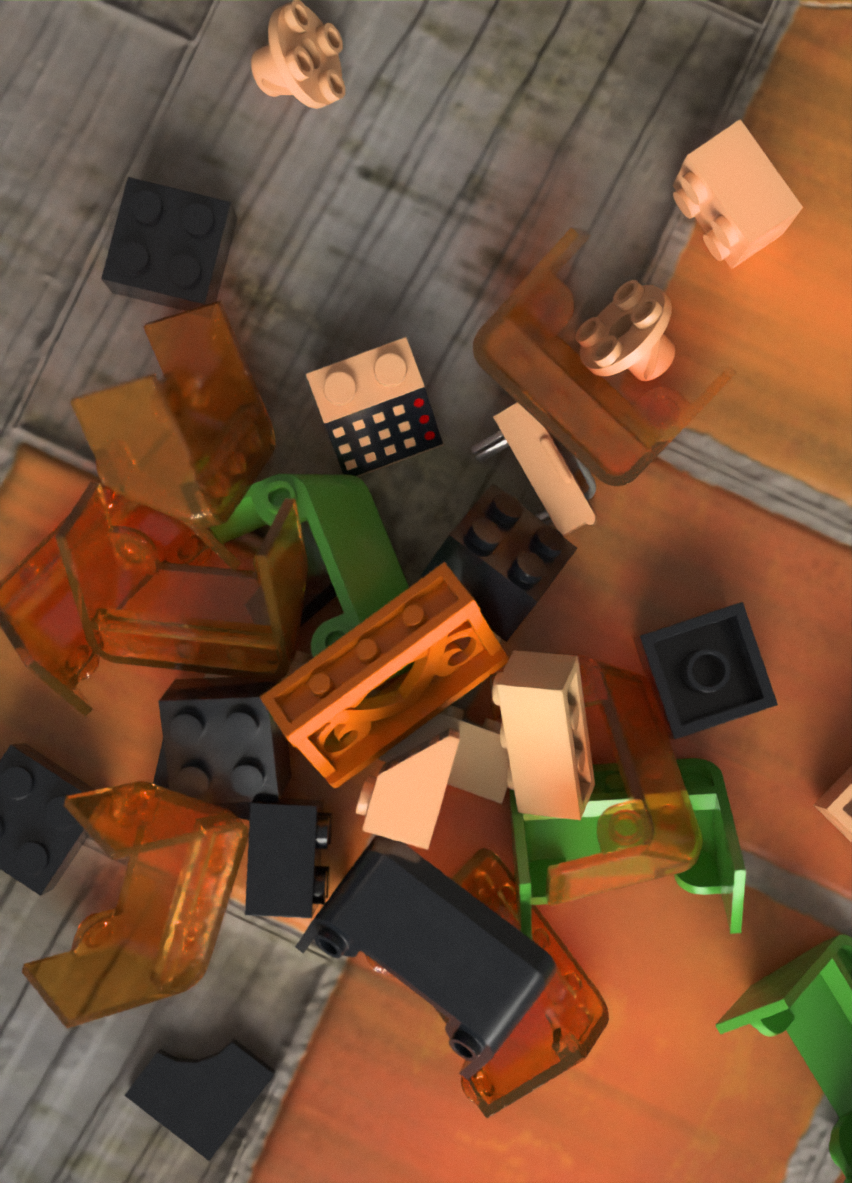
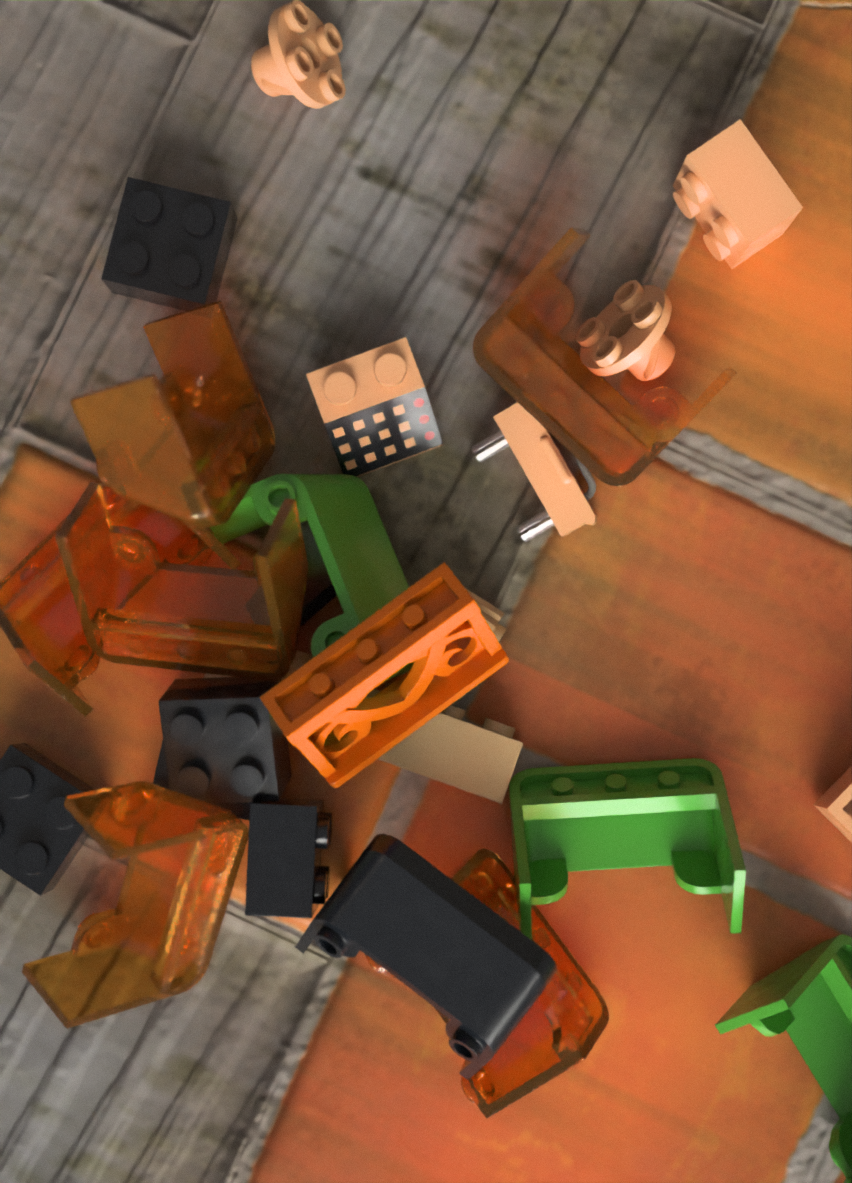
black tile [124,1039,276,1161] -> none
light nougat slope [356,728,460,849] -> none
black brick [420,484,577,642] -> none
clear orange windscreen [490,654,703,906] -> none
tan brick [493,650,595,820] -> none
black brick [633,602,778,739] -> none

